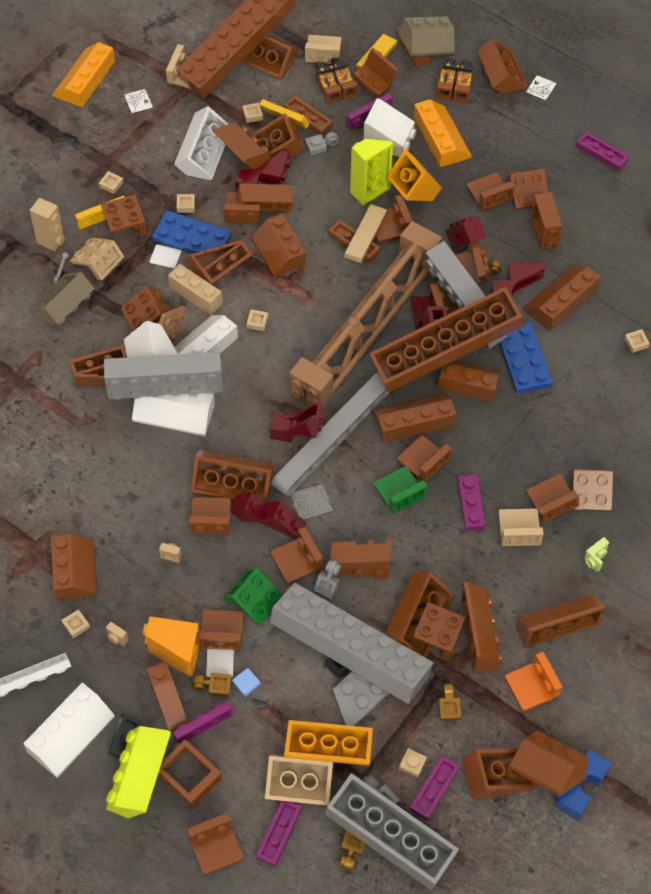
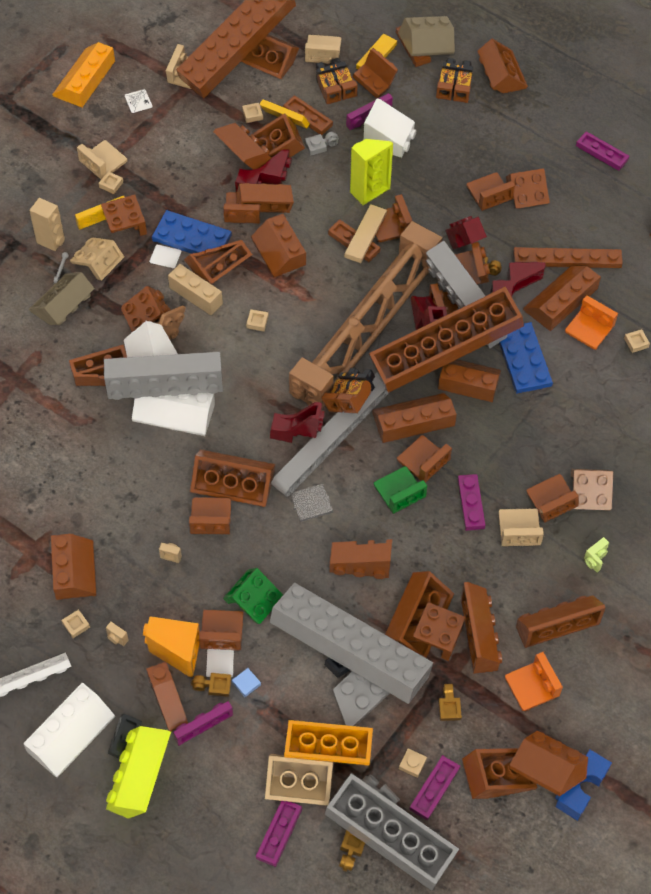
dark orange window [157,739,222,809] -> none
white slope [174,106,229,180] -> none
white slope [174,315,238,354] -> none
tan plate [177,194,195,213] -> none
dark orange bracket [187,812,244,875] -> none
dark red arch [230,492,306,539] -> none
dark orange bracket [270,527,323,584] -> none
light grey plate [313,560,341,599] -> none
light orange slope [386,149,442,201] -> none
light orange slope [413,99,472,167] -> none
white sticker [526,76,556,100] -> none
dark orange window [530,192,562,250] -> none
none -> tan bracket [77,140,127,179]
none -> dark orange hips [322,368,375,414]
none -> dark orange plate [513,247,622,268]
none -> orange bracket [565,295,618,350]

